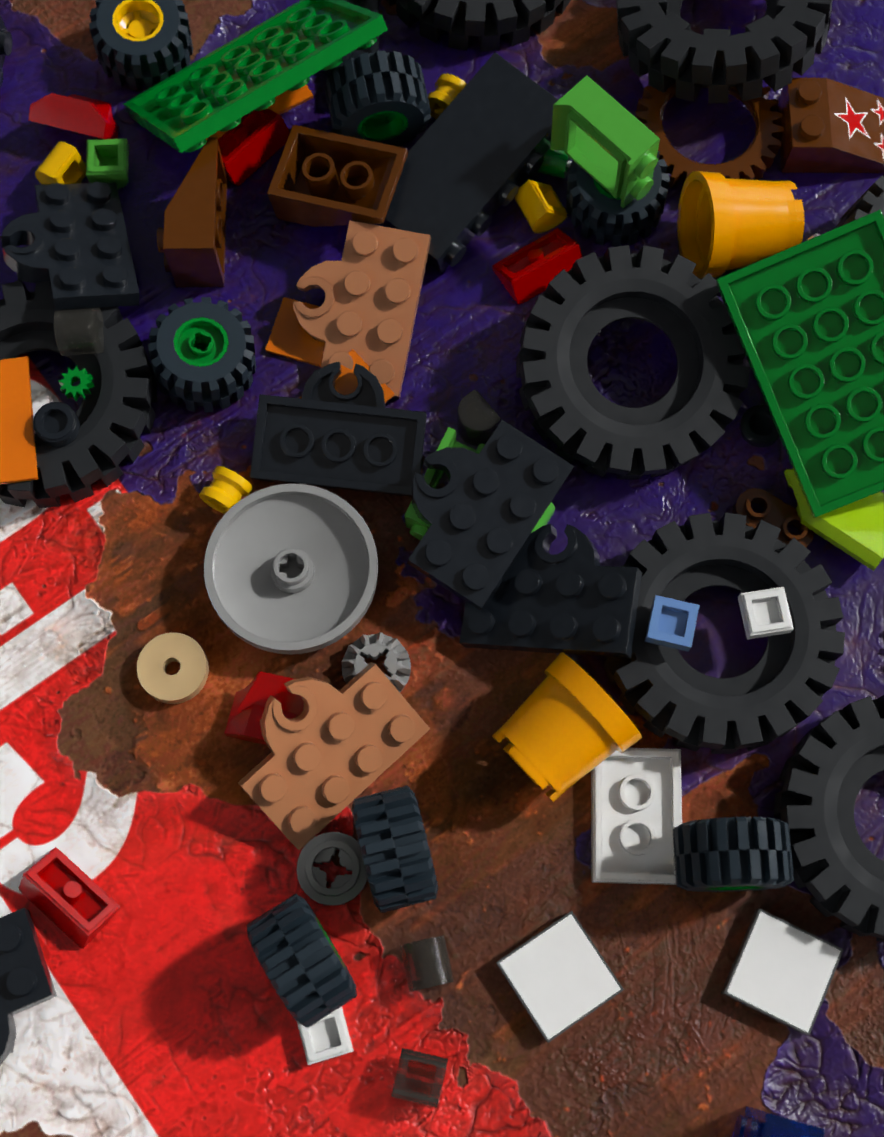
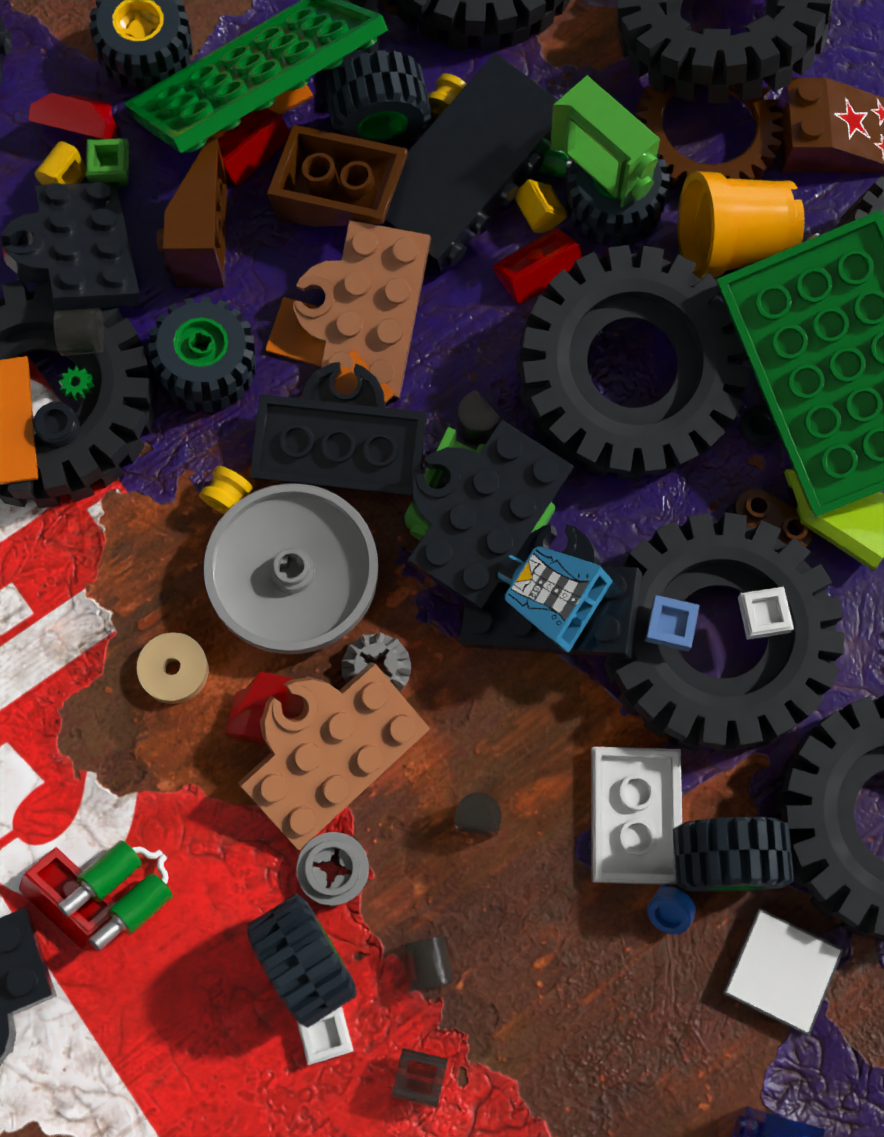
black wheel [352,785,438,913] -> none
light orange piece [492,652,642,802] -> none
white tile [496,911,624,1043] -> none
none -> green piece [58,840,173,951]
none -> clear smoke brick [453,792,501,837]
none -> torso [498,546,613,653]
none -> blue tile [647,884,696,935]

